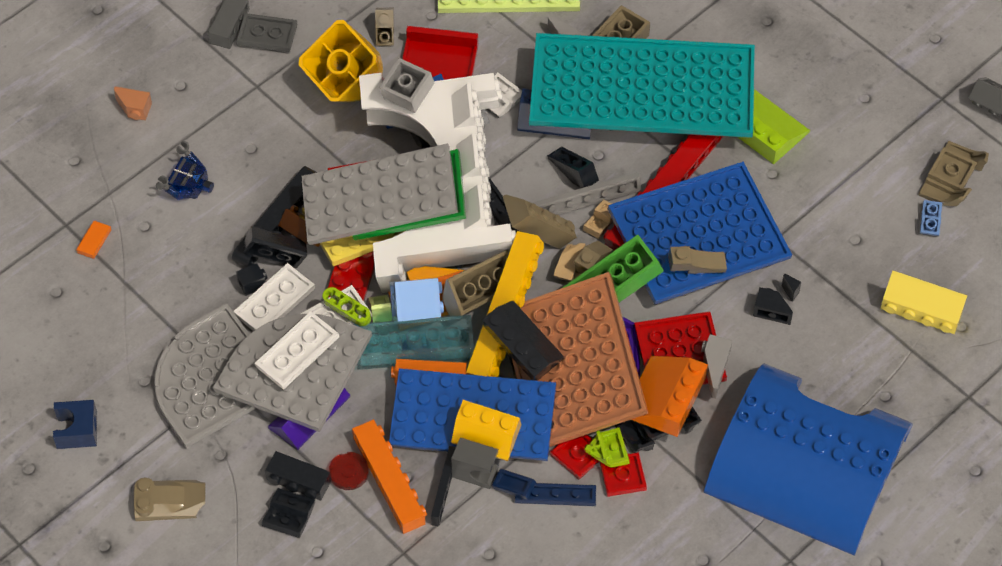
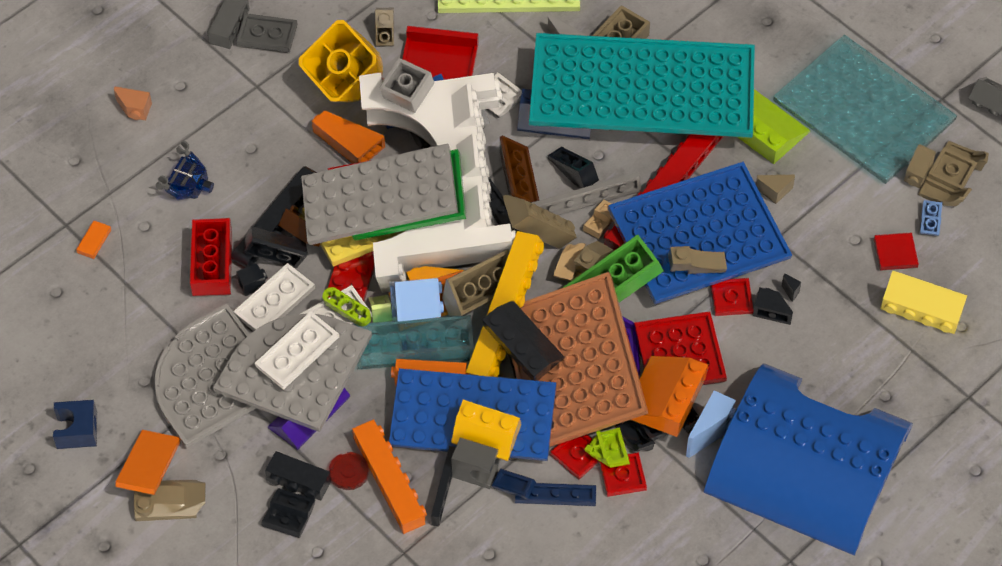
light grey slope [701,334,733,399] -> none
none -> orange tile [115,430,180,495]
none -> red brick [190,218,232,296]
none -> orange slope [312,111,385,164]
none -> reddish brown slope [500,135,539,203]
none -> light blue slope [686,391,737,458]
none -> red tile [711,278,754,316]
none -> dark tan slope [756,174,795,204]
none -> clear light blue plate [773,34,957,184]
none -> red tile [874,233,919,271]
none -> dark tan slope [904,144,936,189]

